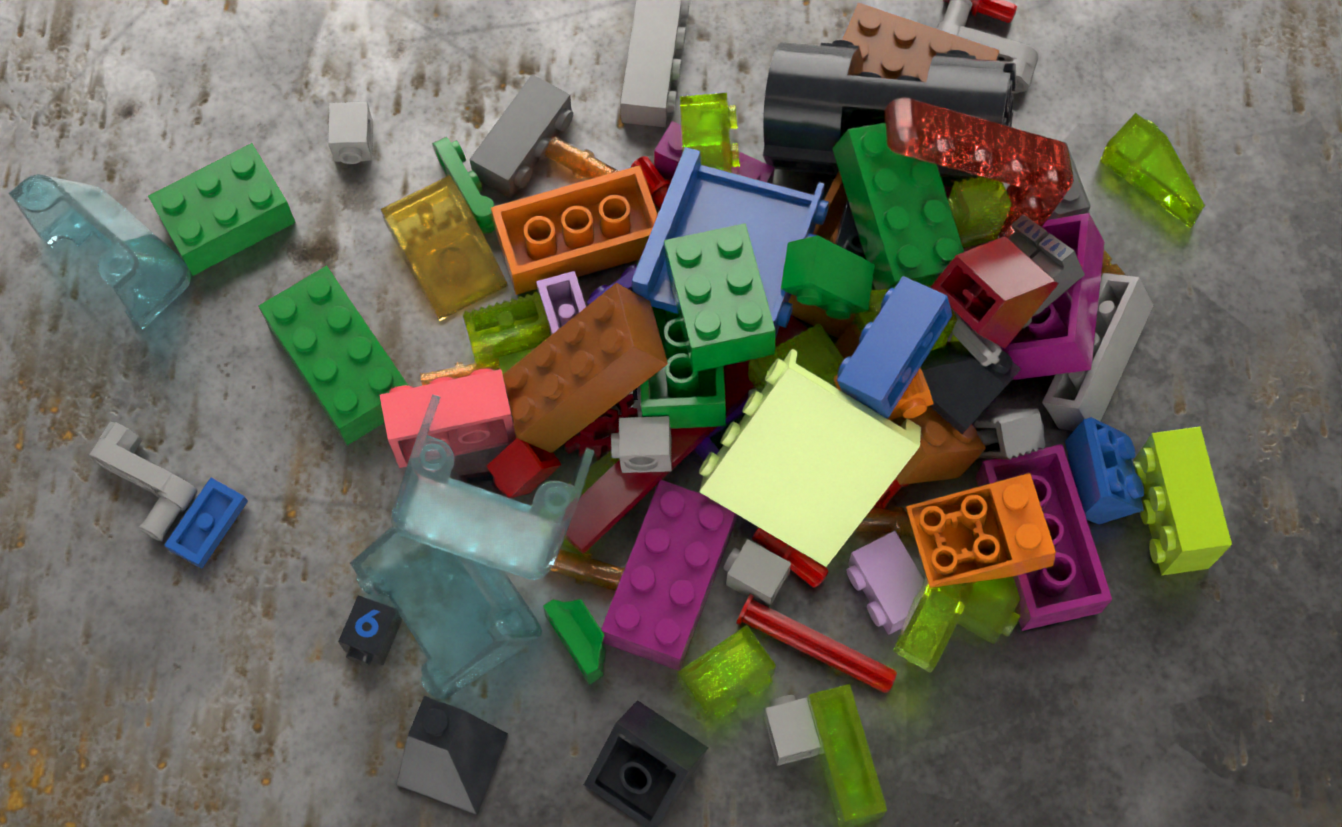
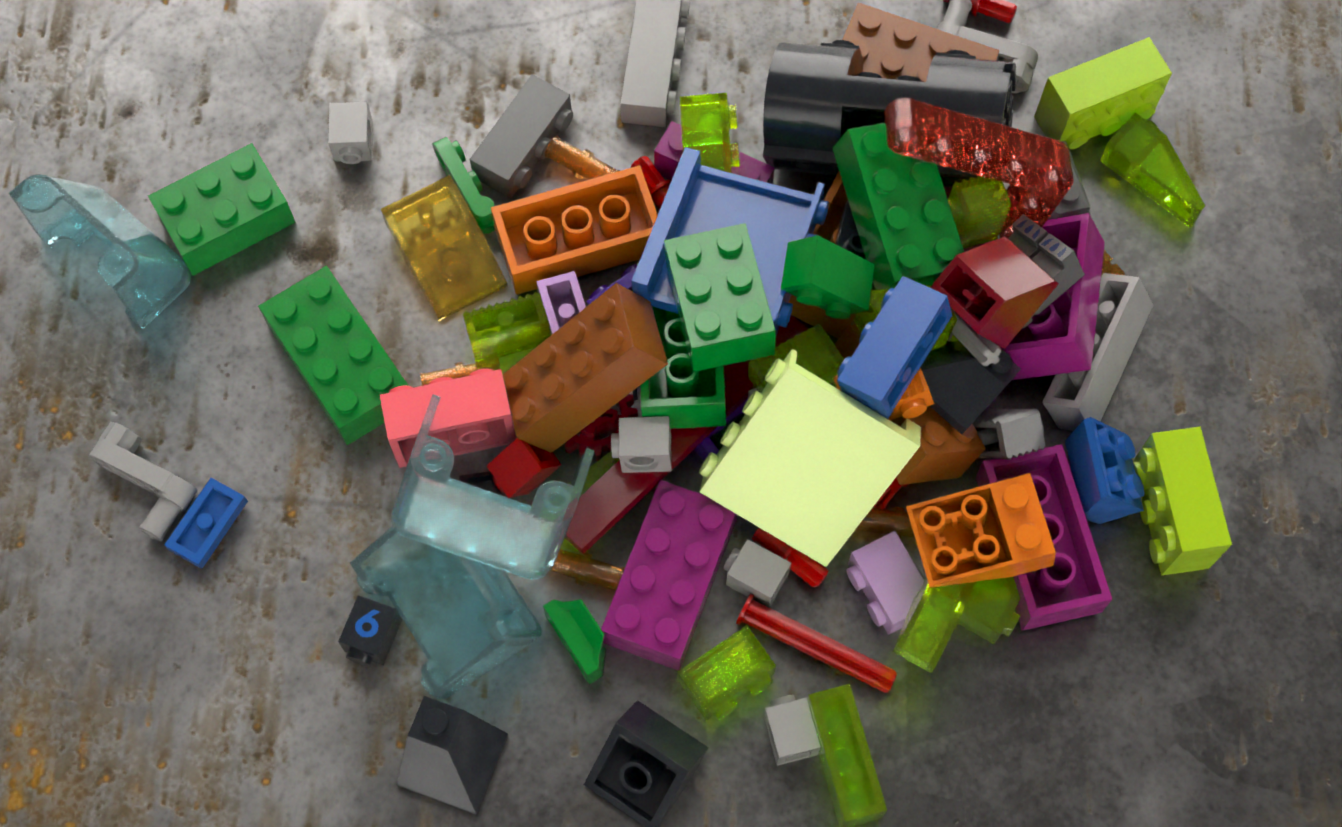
none -> lime brick [1034,37,1172,149]

